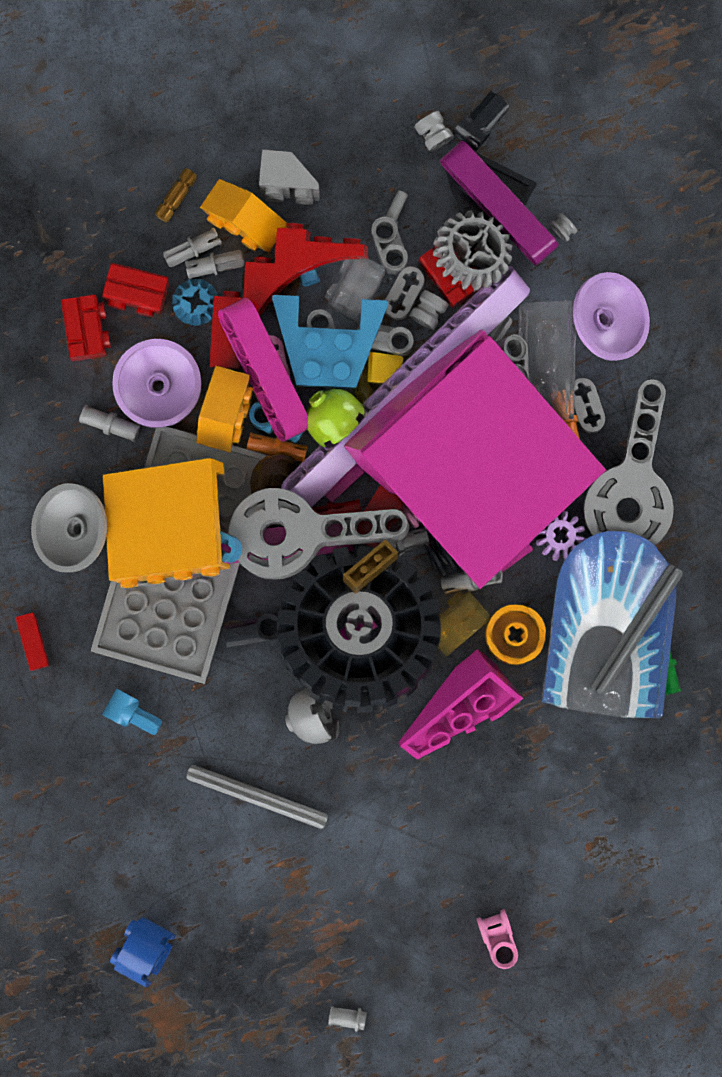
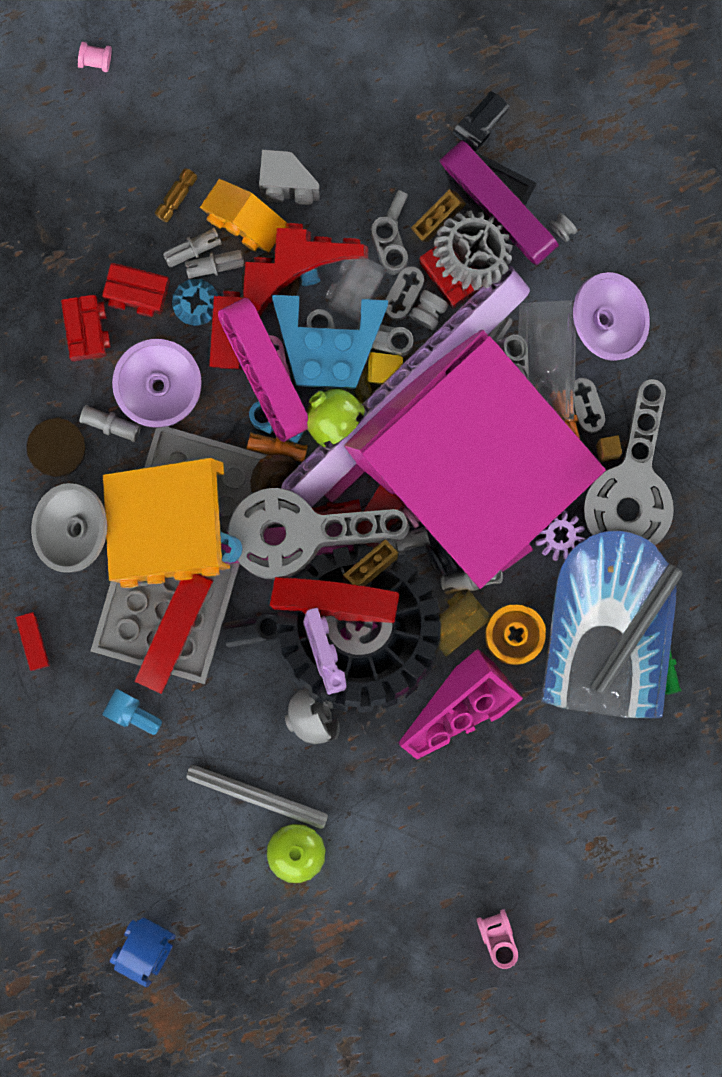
light orange brick [196,366,253,453] -> none
light grey pin [328,1006,367,1032] -> none
light grey wheel [414,111,454,152] -> none
none -> dark brown tile [26,418,86,477]
none -> bright pink bush [78,41,112,72]
none -> red slope [134,573,214,694]
none -> lime cylinder [266,824,326,883]
none -> red slope [270,577,399,623]
none -> lavender hinge [303,608,346,694]
none -> pearl gold piece [411,189,466,242]
none -> pearl gold piece [596,435,622,463]

